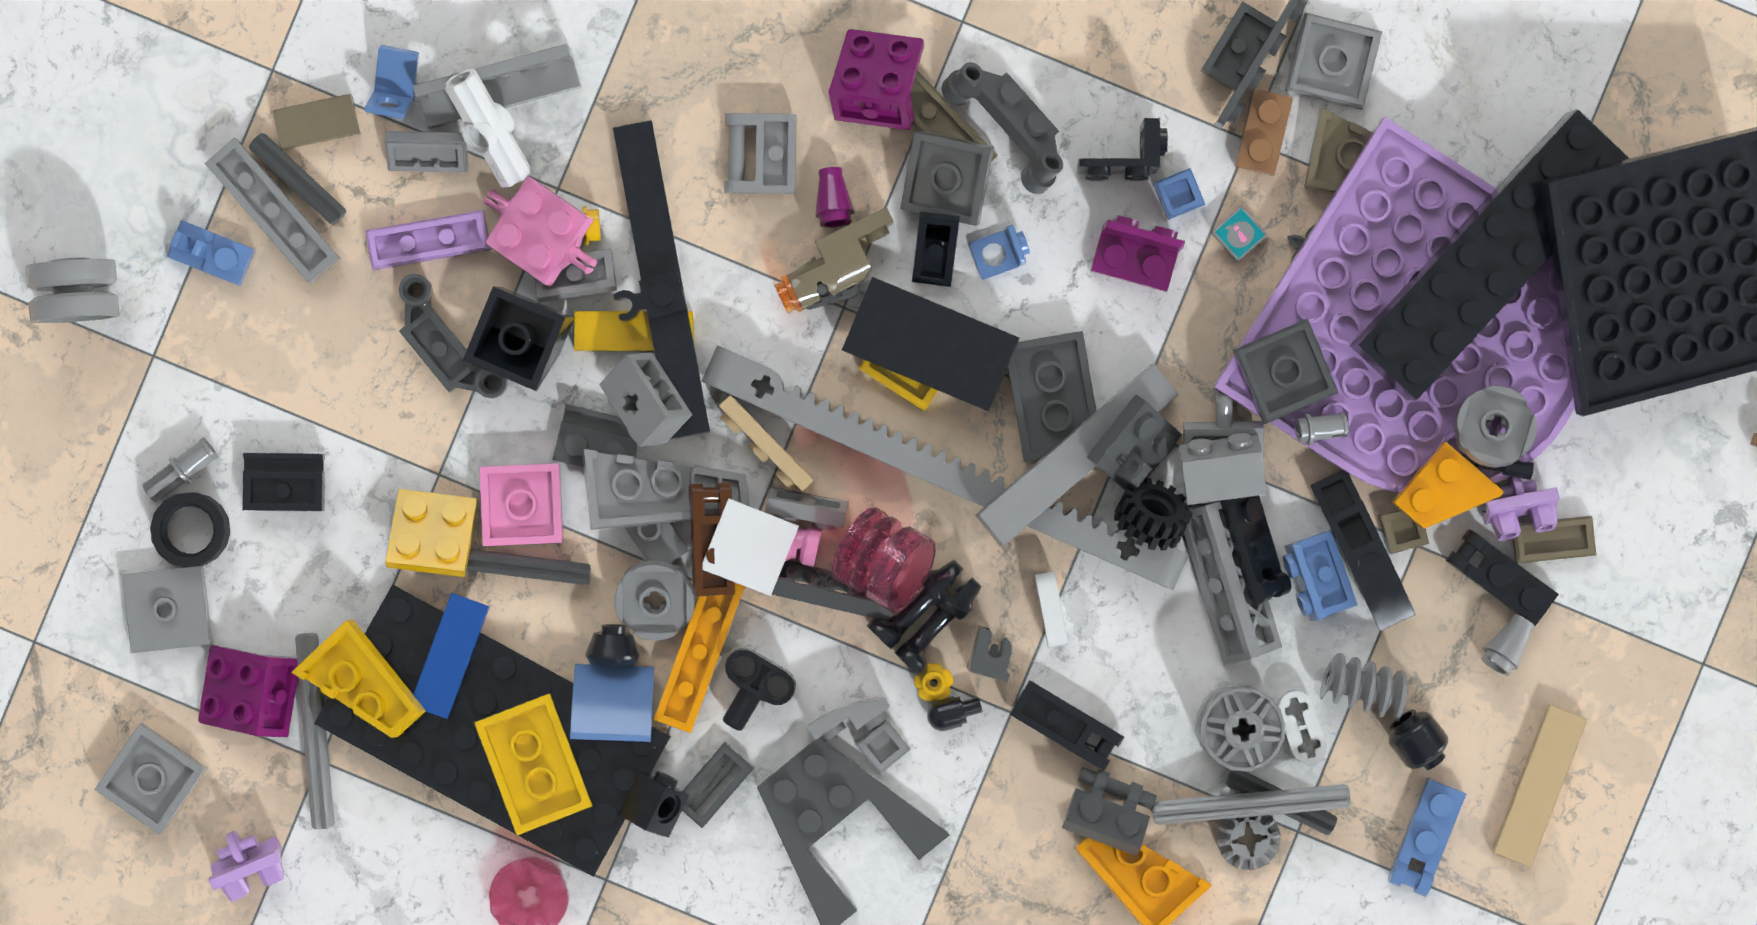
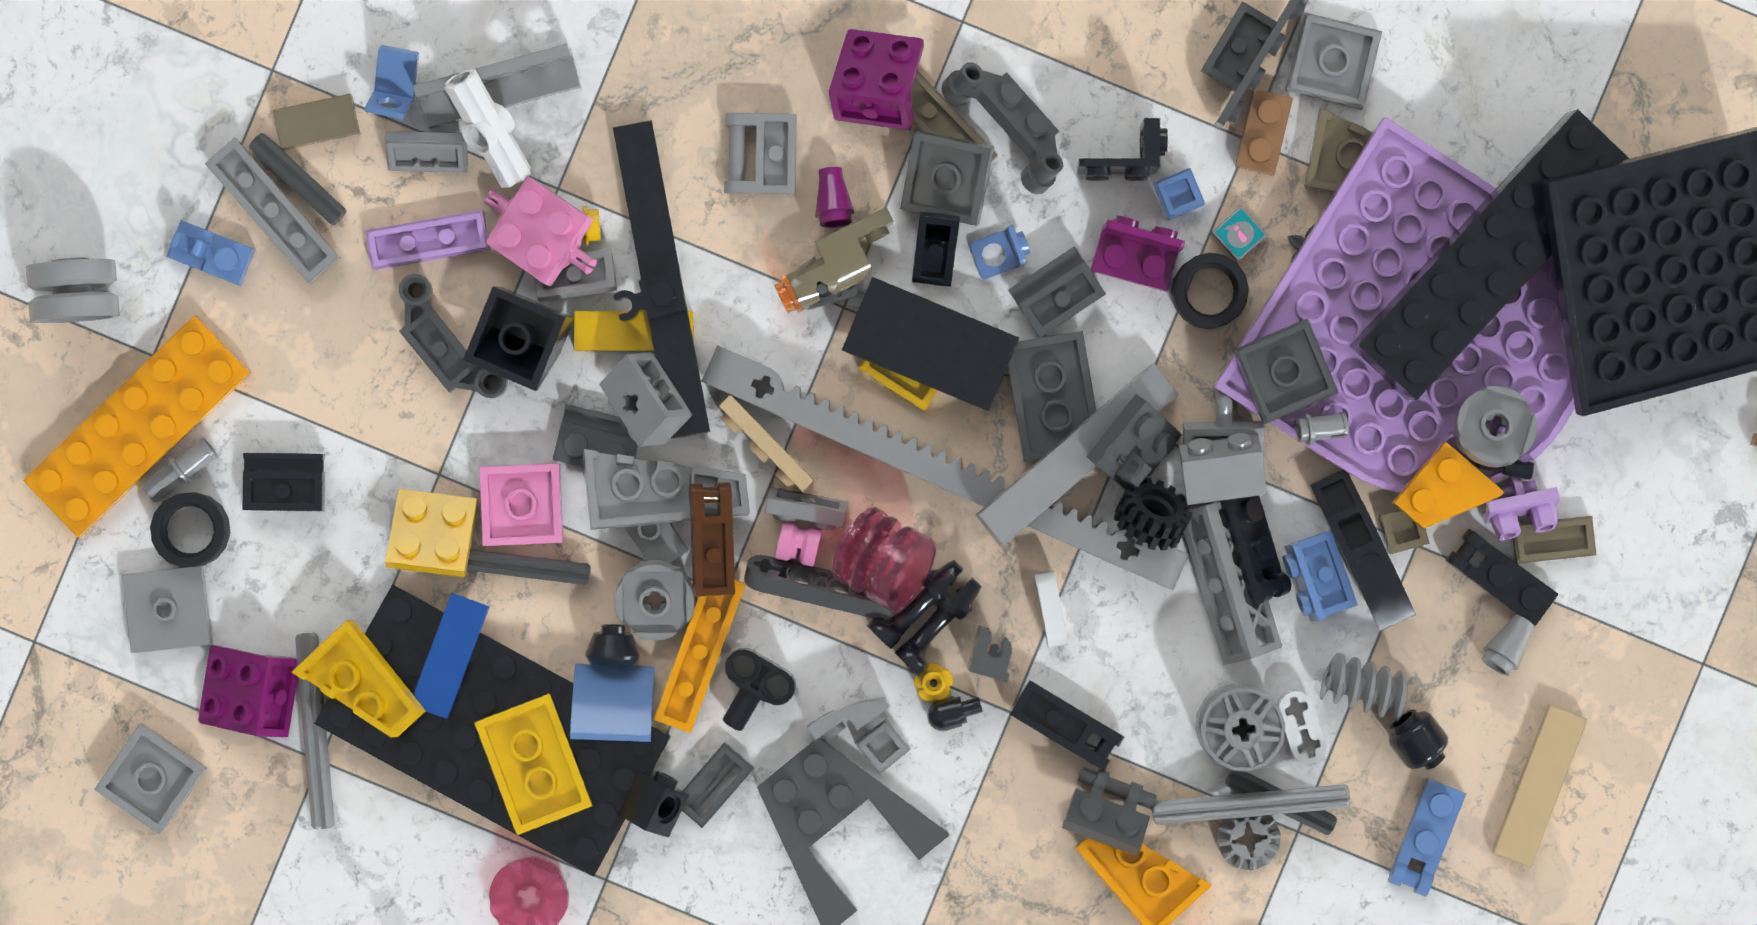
lavender hips [209,831,284,901] -> none
white sticker [702,498,799,596] -> none
none -> light orange plate [23,315,251,538]
none -> dark grey plate [1008,246,1106,338]
none -> black tyre [1171,253,1249,329]

